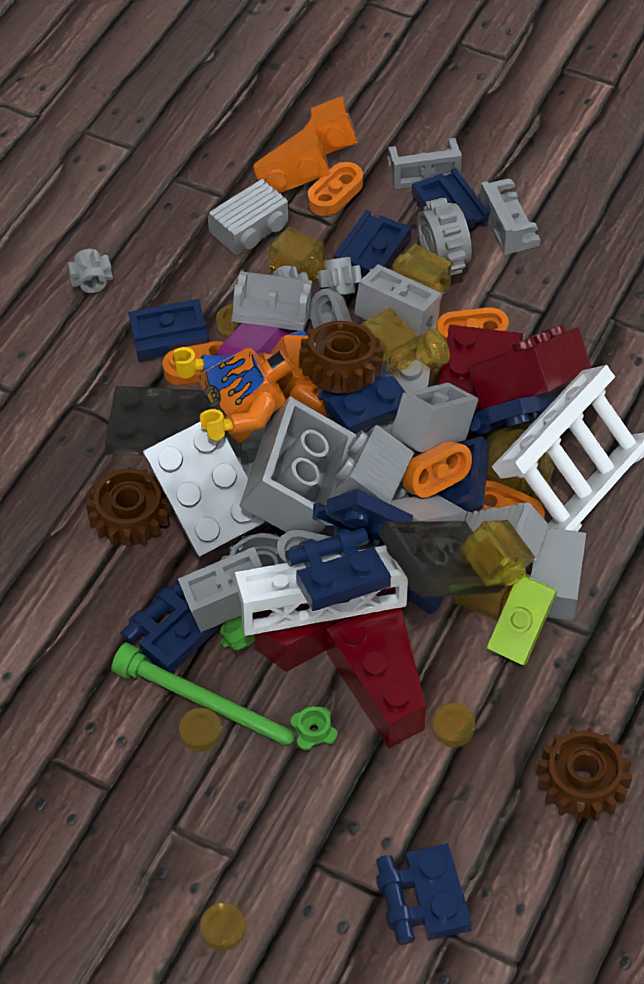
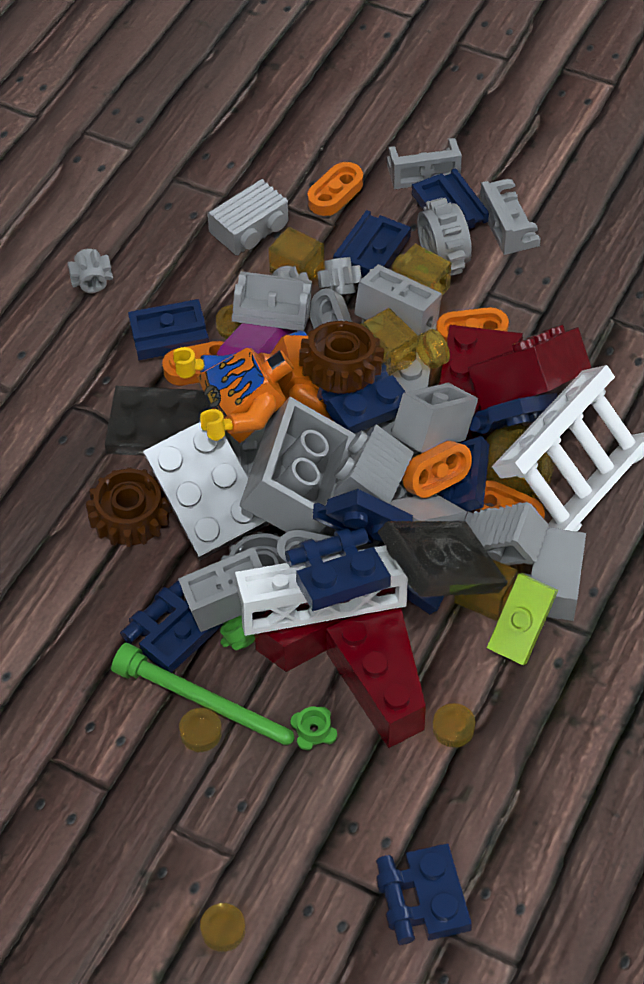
orange arch [253,96,357,194] -> none
clear yellow brick [459,520,535,586] -> none
reddish brown gear [537,728,633,821] -> none

